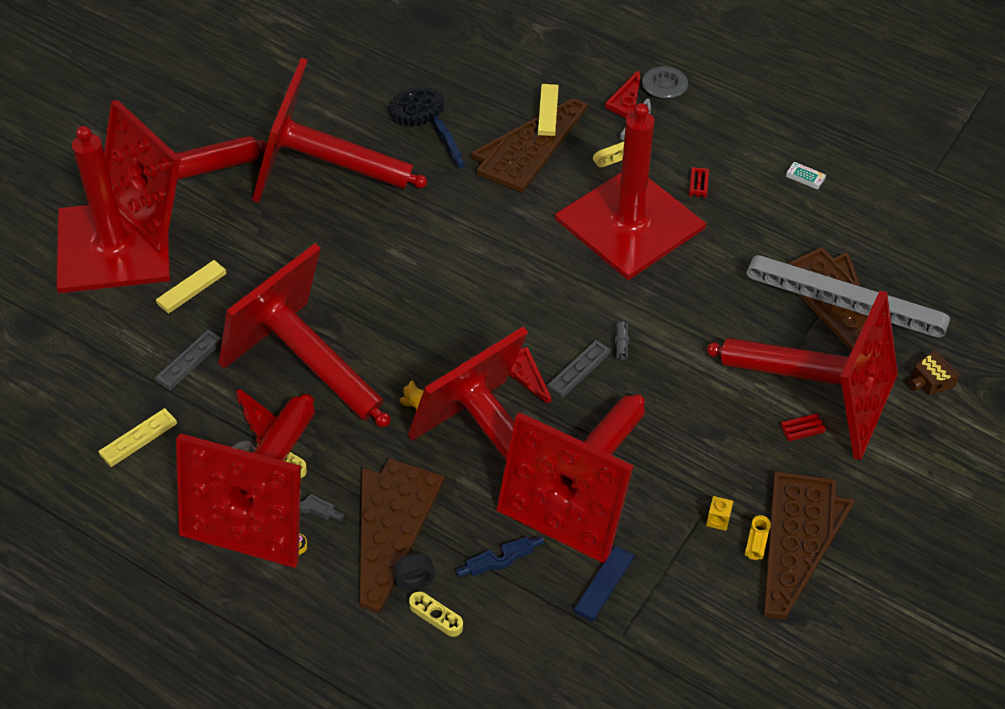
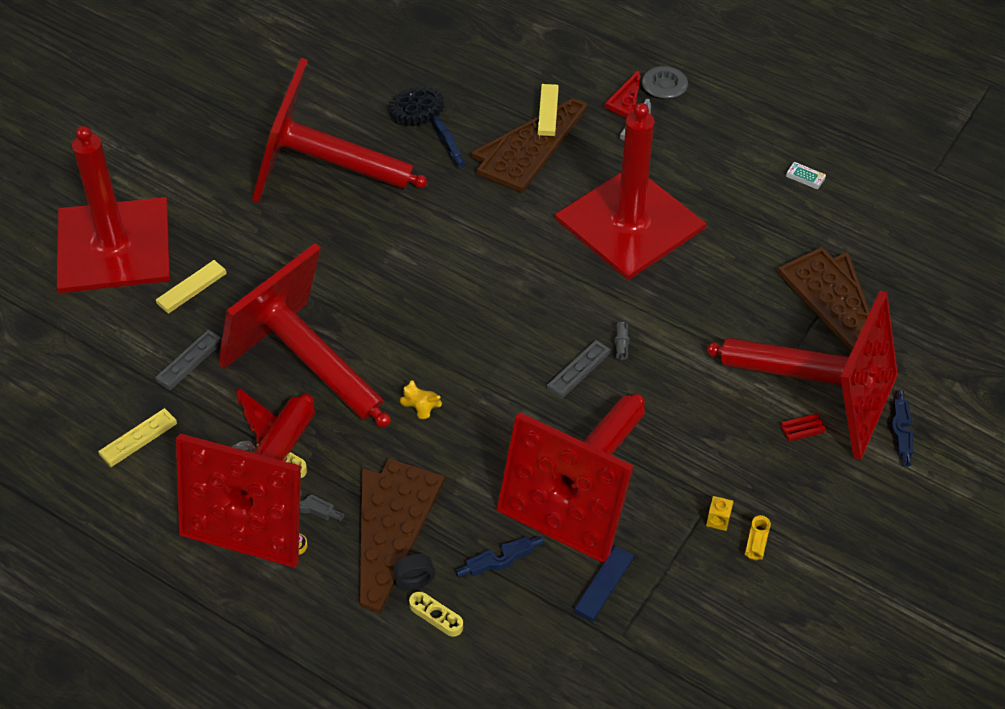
red piece [104,100,267,251] -> none
red piece [408,327,528,461] -> none
red wing [509,347,551,403] -> none
light yellow beam [593,142,624,167] -> none
red tile [689,167,709,198] -> none
light grey beam [747,255,950,338] -> none
reddish brown wing [764,472,855,620] -> none
reddish brown torso [909,350,960,395] -> none
none -> dark blue piece [891,390,914,467]

